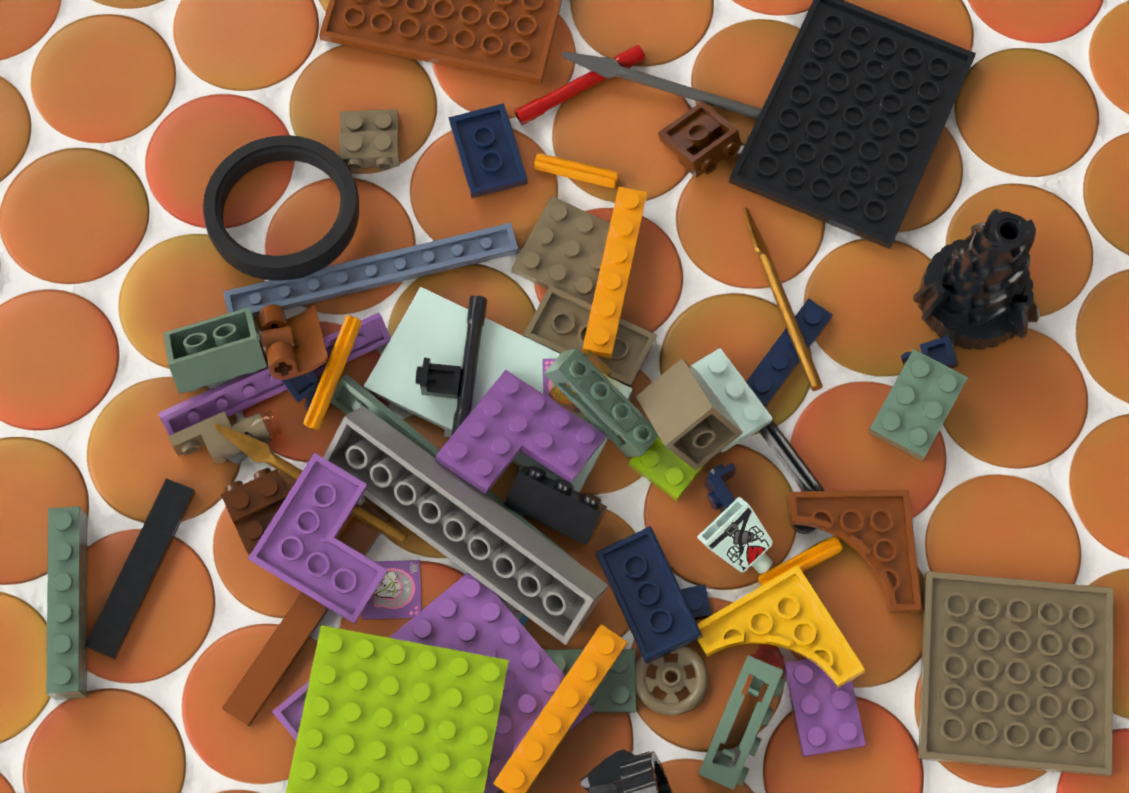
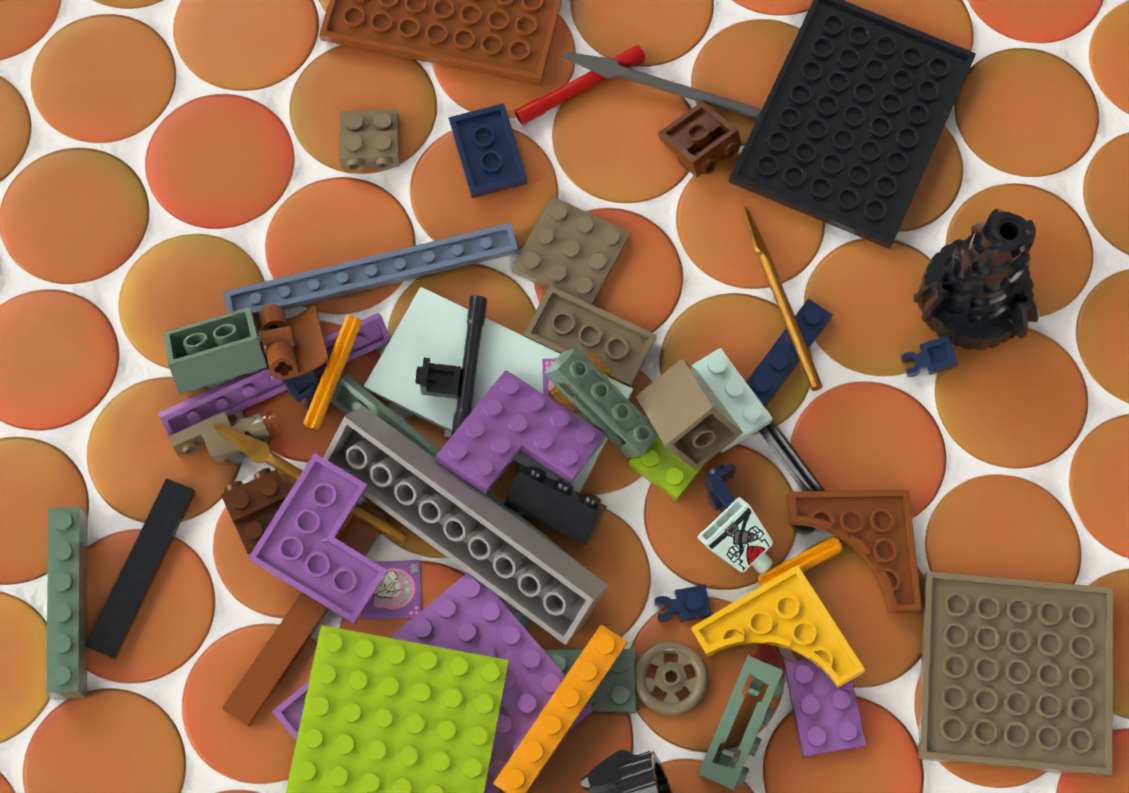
black tyre [203,135,359,281] -> none
light orange axle [534,153,619,188] -> none
light orange plate [582,187,647,358] -> none
dark blue tile [595,526,703,664] -> none
sand green brick [868,349,968,461] -> none

